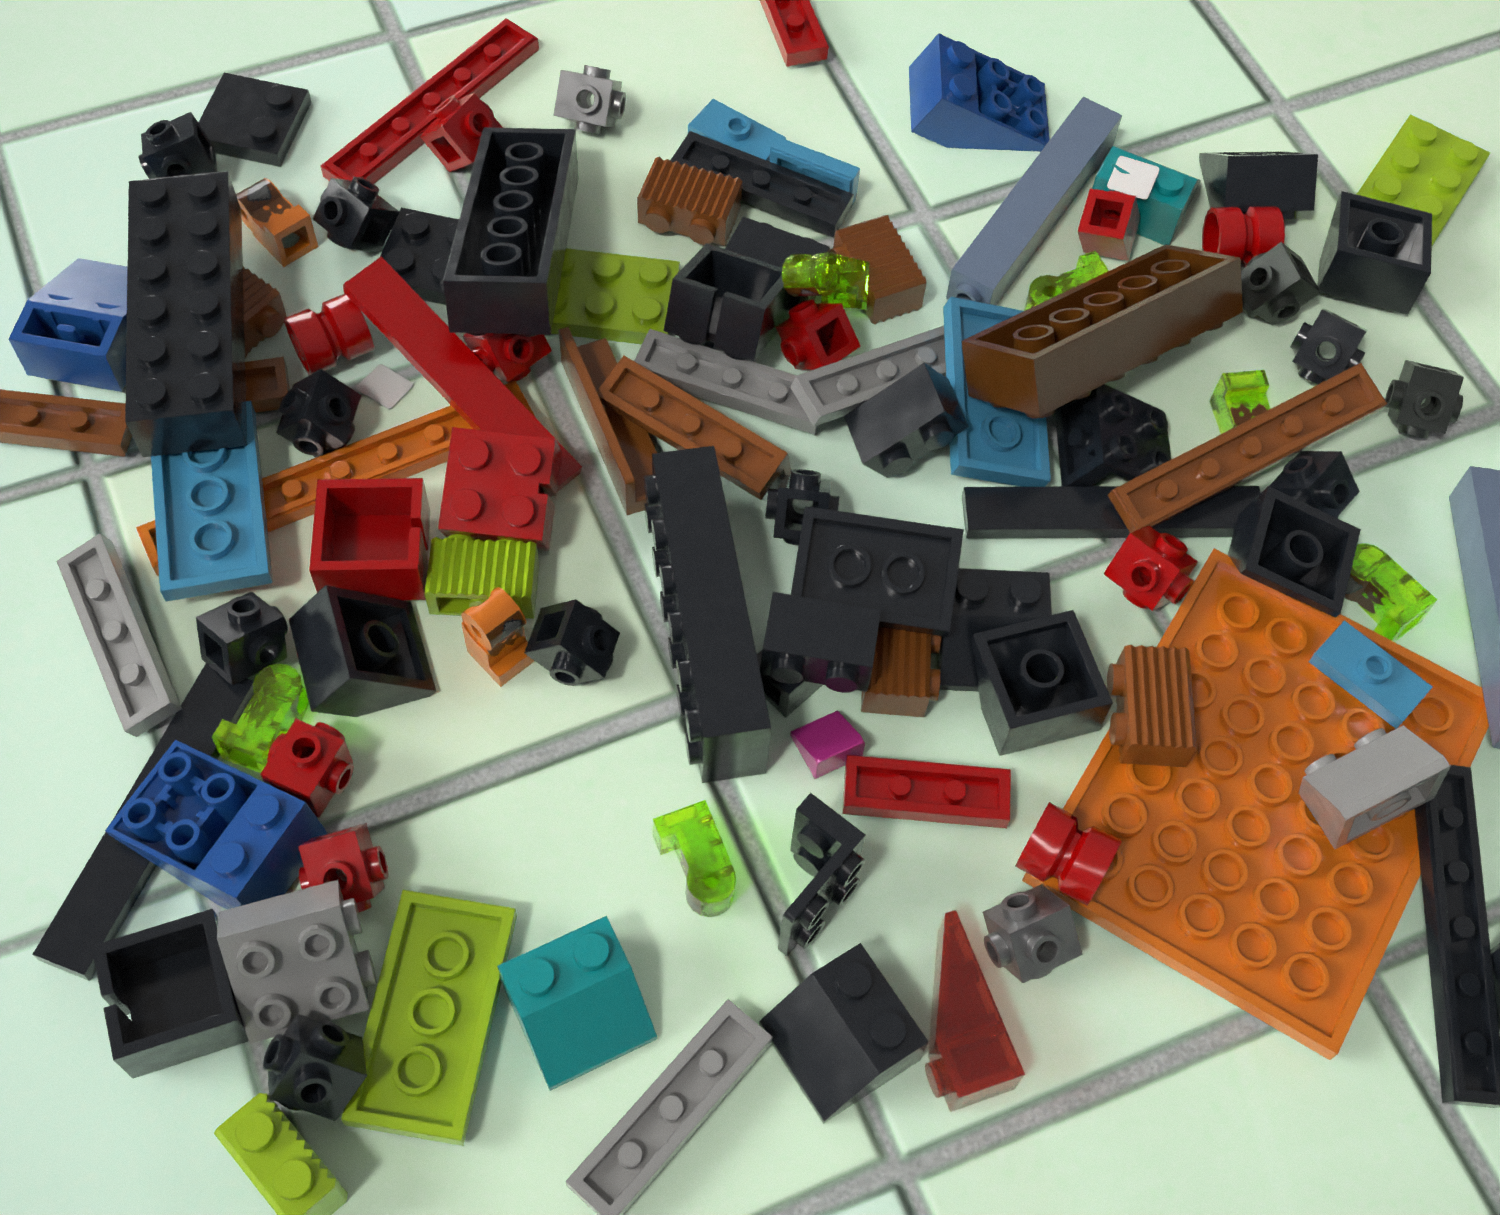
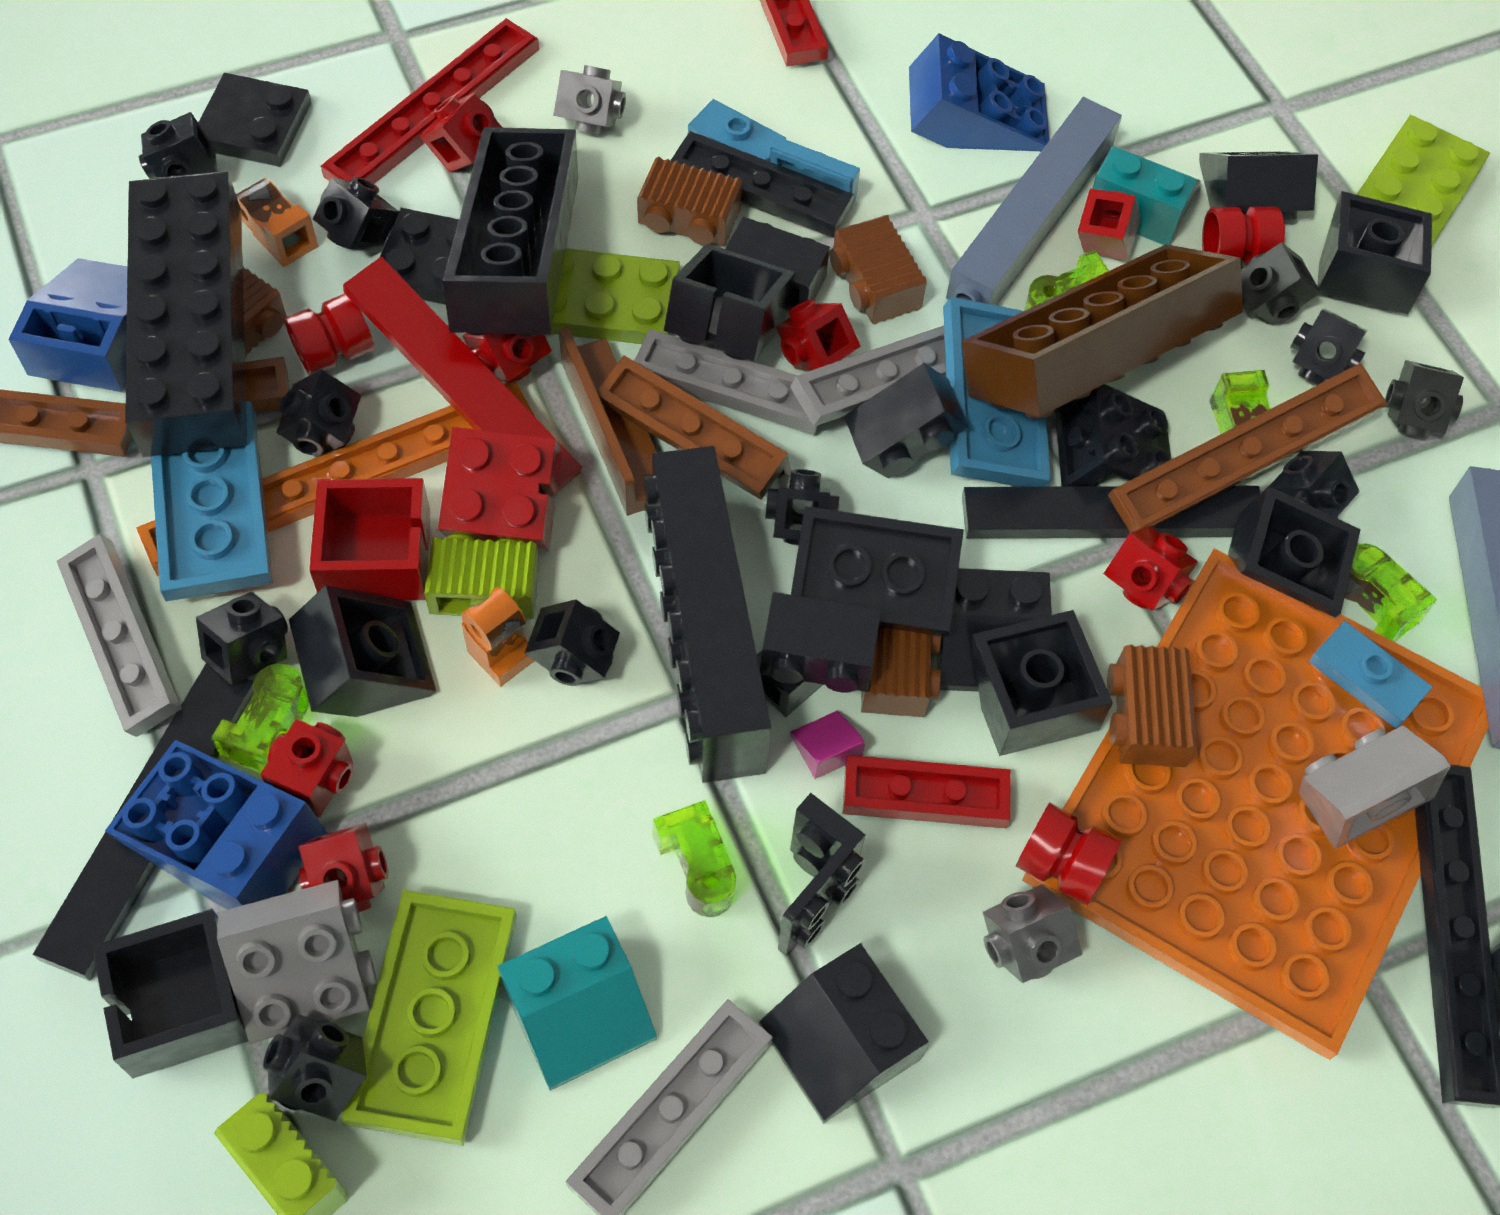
white sticker [356,364,413,409] -> none
clear neon green leg [782,252,870,311] -> none
clear red slope [925,910,1025,1112] -> none
white sticker [1107,156,1159,200] -> none

